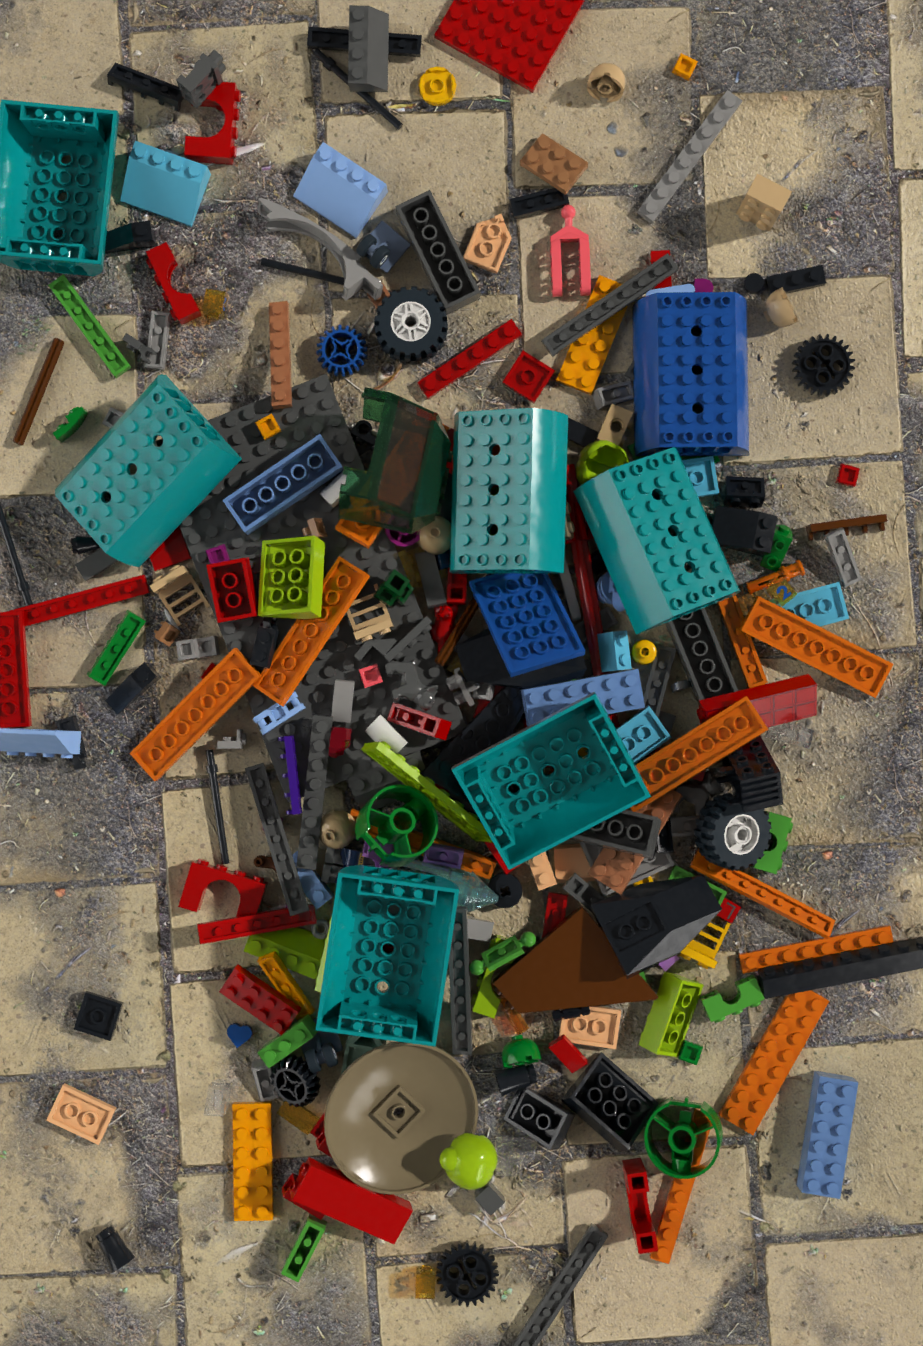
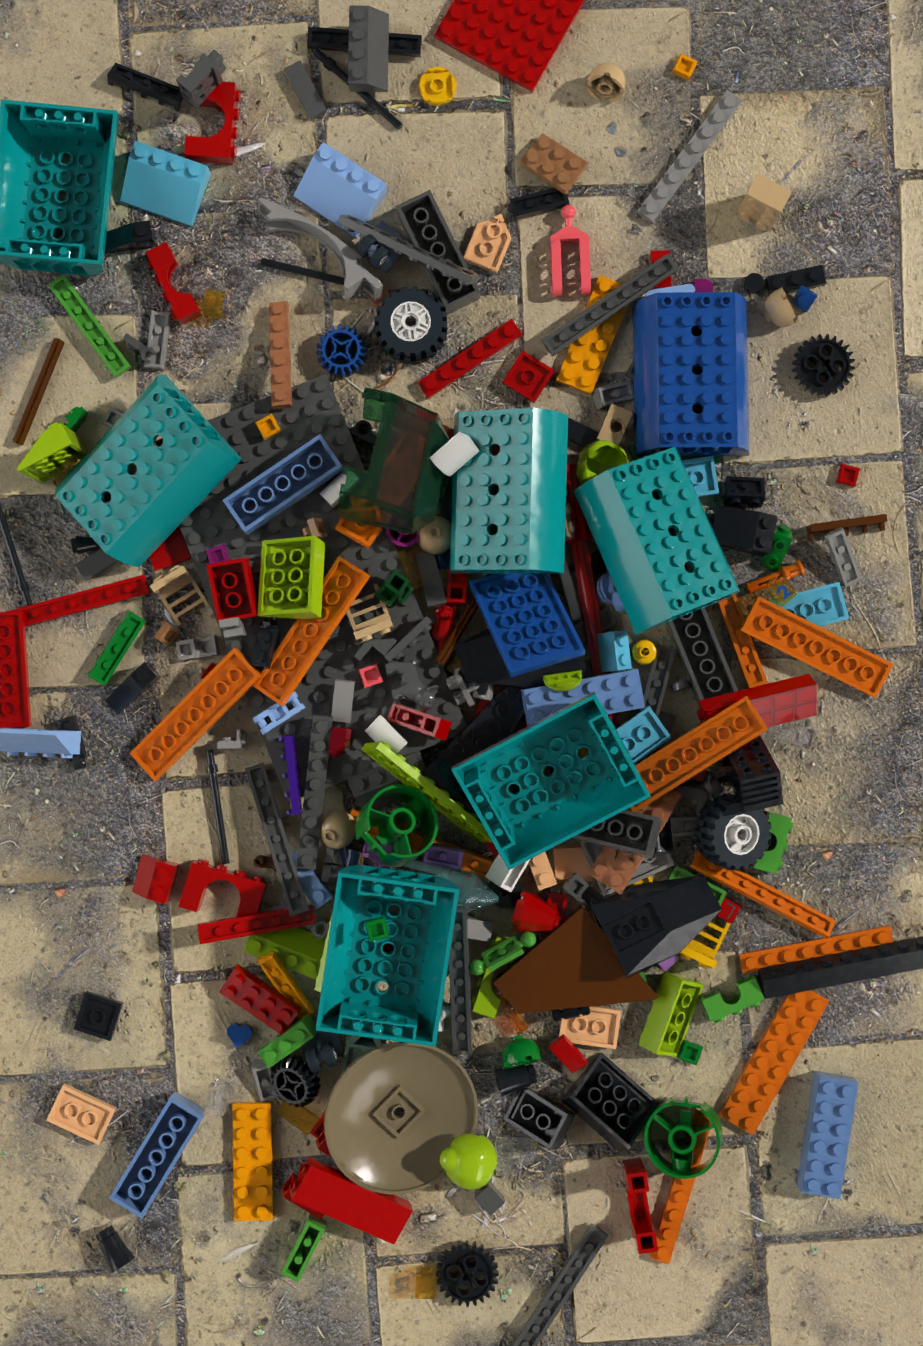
none -> lime slope [17,422,89,484]
none -> clear yellow tile [53,456,81,487]
none -> medium blue brick [109,1091,207,1218]
none -> red slope [132,854,180,904]
none -> light grey slope [219,617,246,639]
none -> dark grey tile [284,60,327,121]
none -> dark grey plate [338,215,480,286]
none -> green tile [365,916,390,942]
none -> white brick [430,432,479,476]
none -> white arm [438,1005,451,1031]
none -> white brick [485,854,530,892]
none -> red cone [512,891,561,932]
none -> lime tile [543,670,582,691]
none -> blue plate [791,285,818,313]

